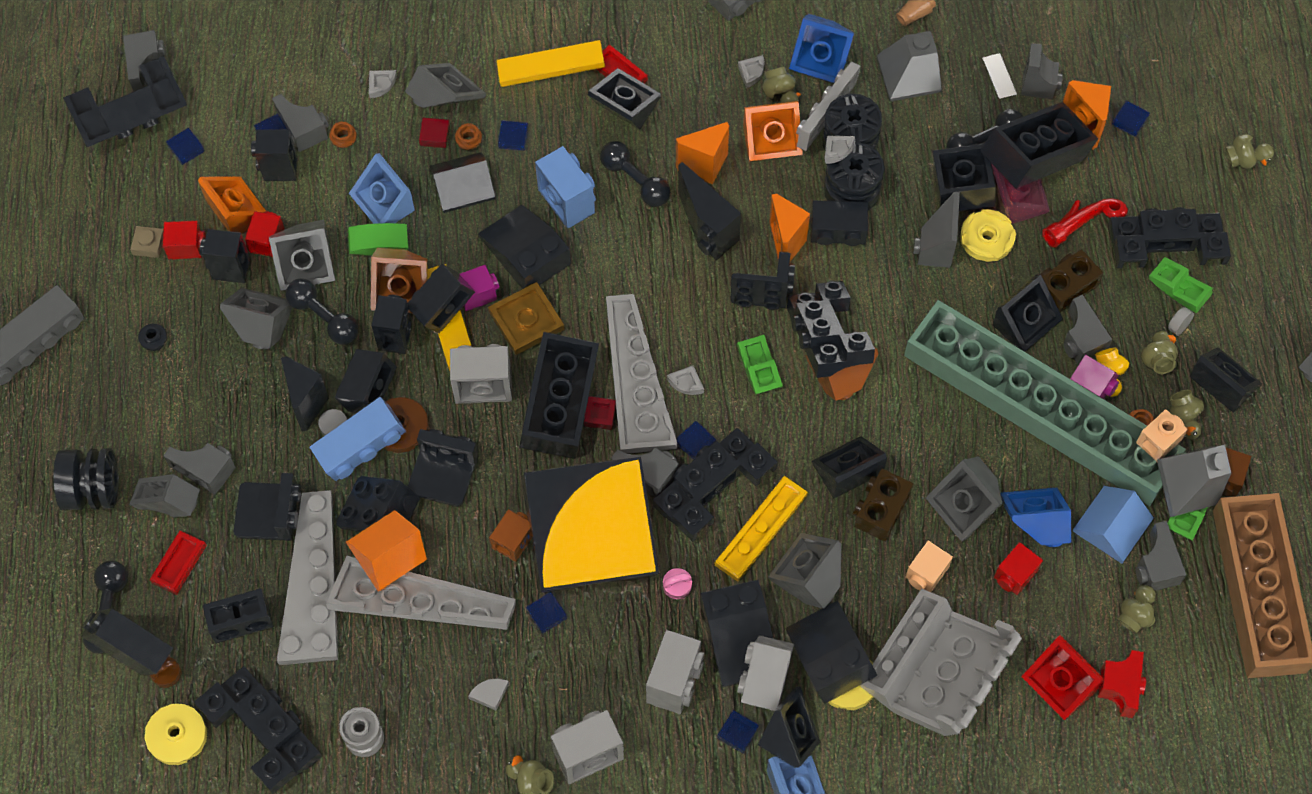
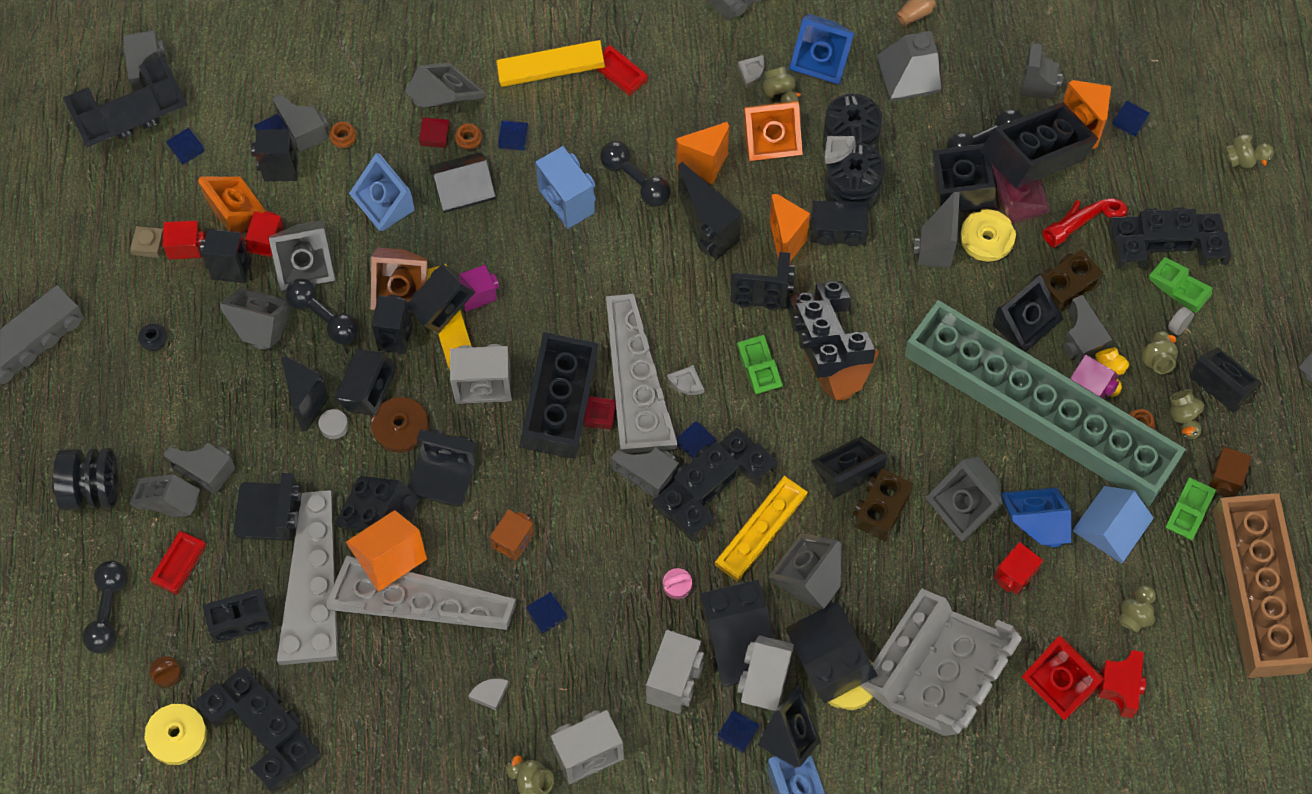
black brick [81,608,173,675] -> none
medium blue brick [310,397,406,481] -> none
light grey wheel [339,707,384,757] -> none
bright green slope [348,223,408,256] -> none
light grey tile [369,70,397,98] -> none
black slope [478,205,571,289] -> none
pearl gold plate [488,282,565,355] -> none
yellow tile [521,457,659,593] -> none
black slope [588,68,661,130] -> none
light grey plate [796,62,860,151] -> none
light nougat brick [906,541,953,592] -> none
white sticker [983,53,1017,99] -> none
light nougat brick [1136,409,1188,461] -> none
dark grey arch [1136,521,1186,591] -> none
dark grey slope [1157,444,1231,517] -> none

